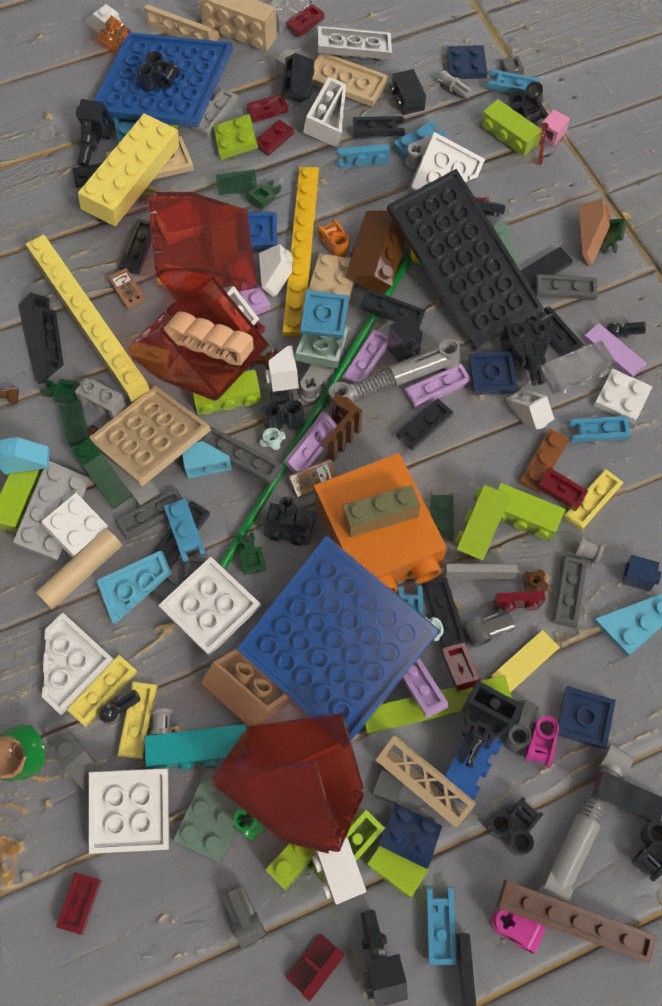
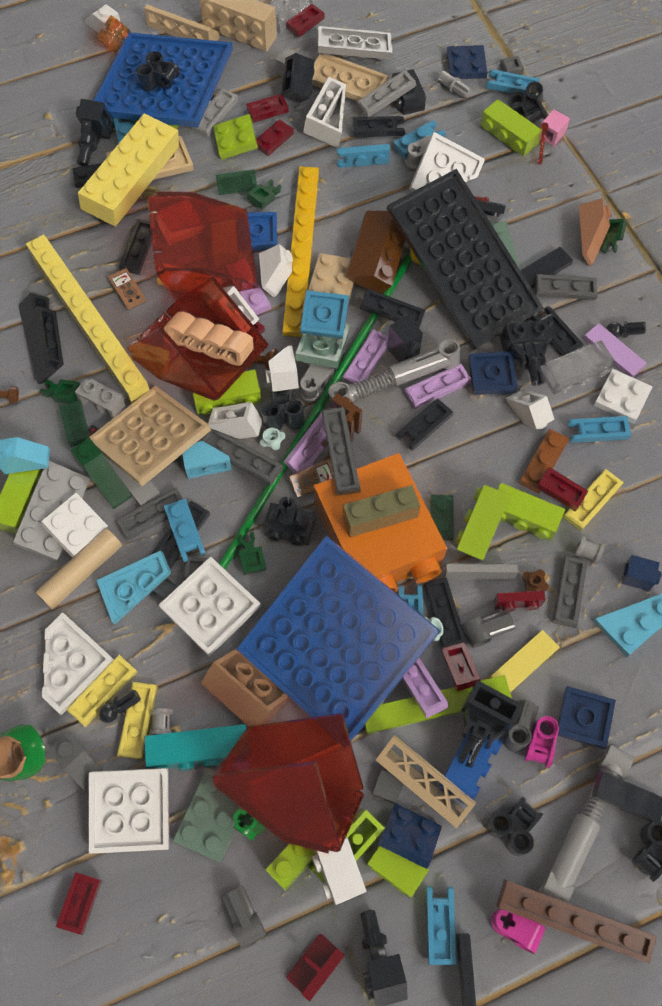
orange piece [317,219,349,257] -> none
none -> white slope [208,402,263,439]
none -> dark grey tile [322,407,361,496]
none -> light grey tile [358,70,416,117]

